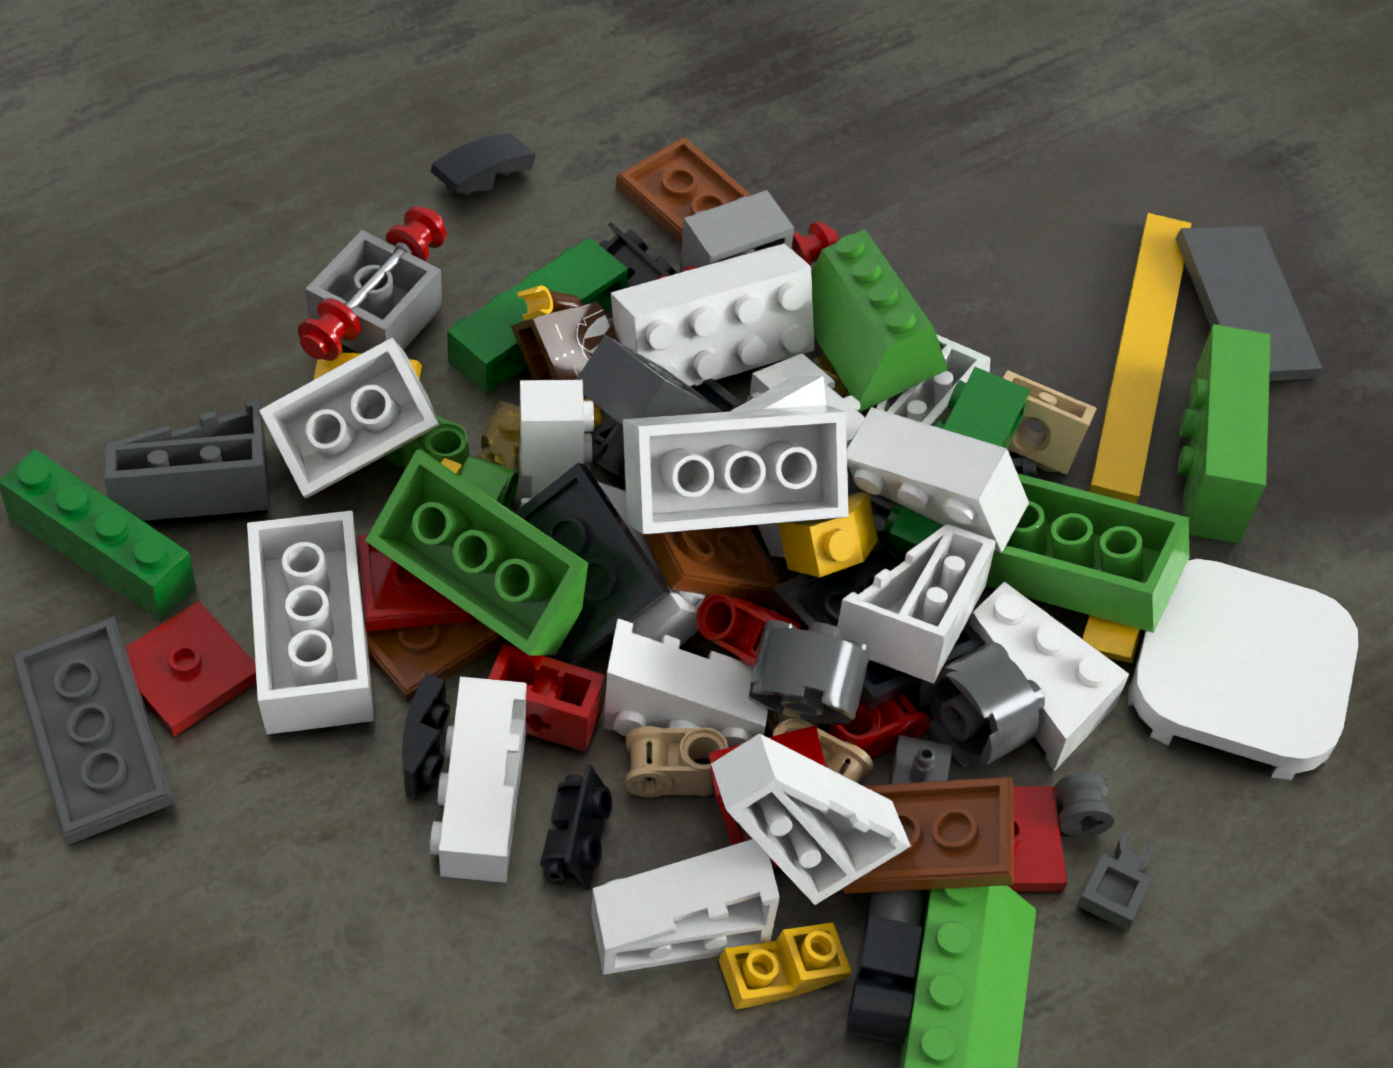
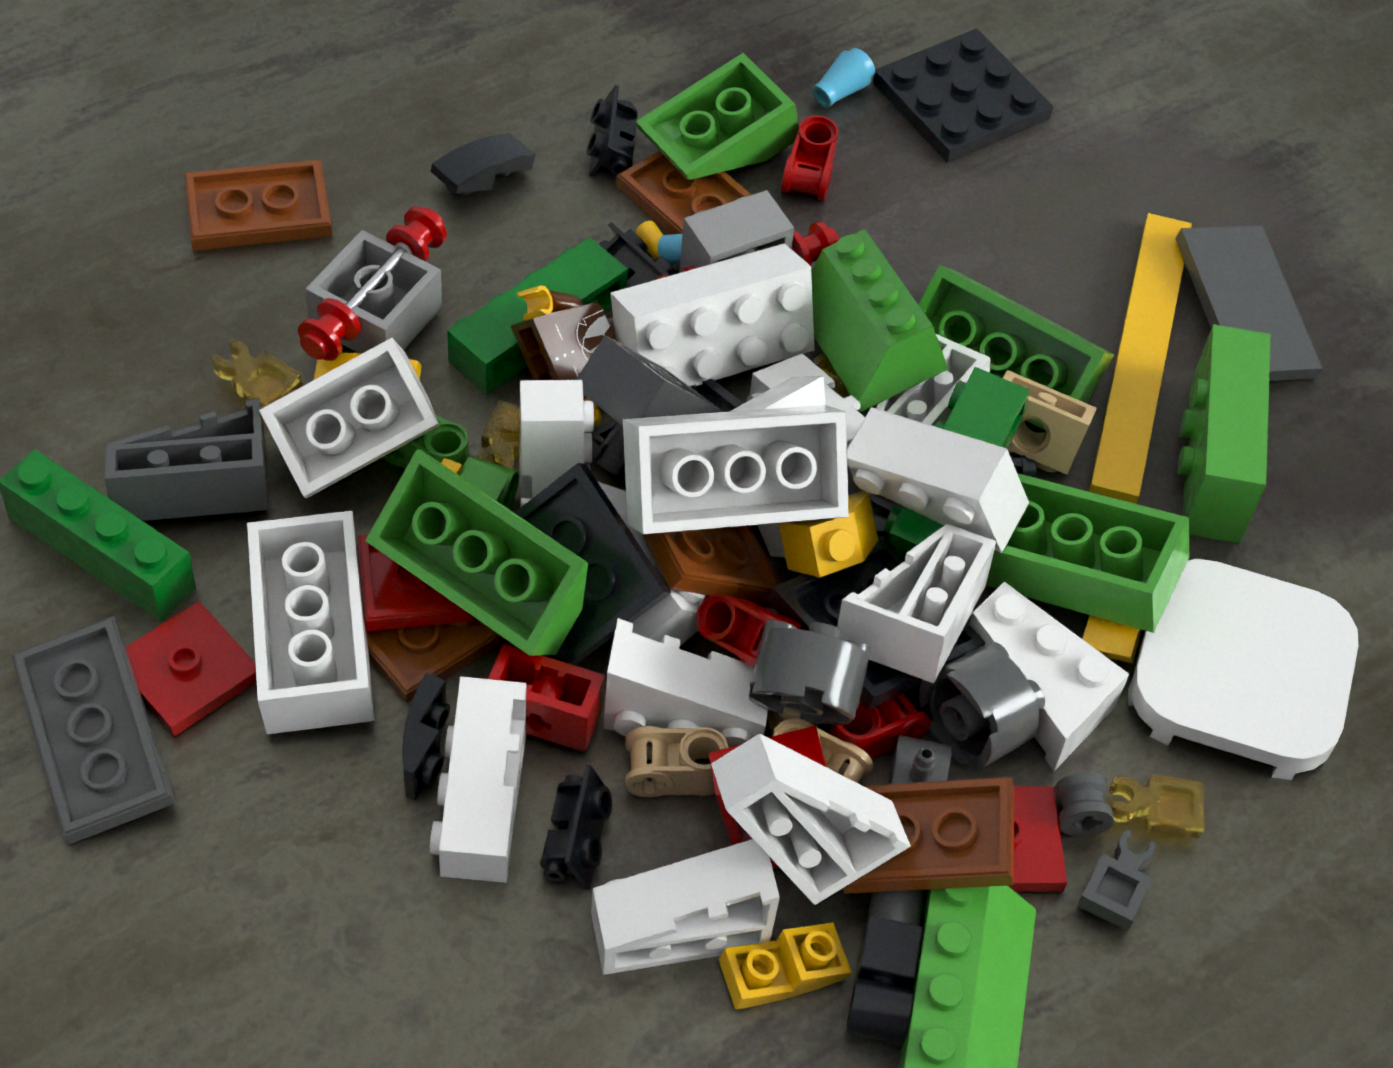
none -> dark orange tile [184,159,332,251]
none -> clear yellow plate [212,339,303,409]
none -> black hinge [586,85,638,177]
none -> arm [635,220,683,265]
none -> bright green slope [636,53,799,180]
none -> red piece [781,115,838,202]
none -> medium azure cone [812,48,875,108]
none -> black plate [872,28,1053,163]
none -> bright green slope [918,266,1115,431]
none -> clear yellow plate [1109,774,1204,839]

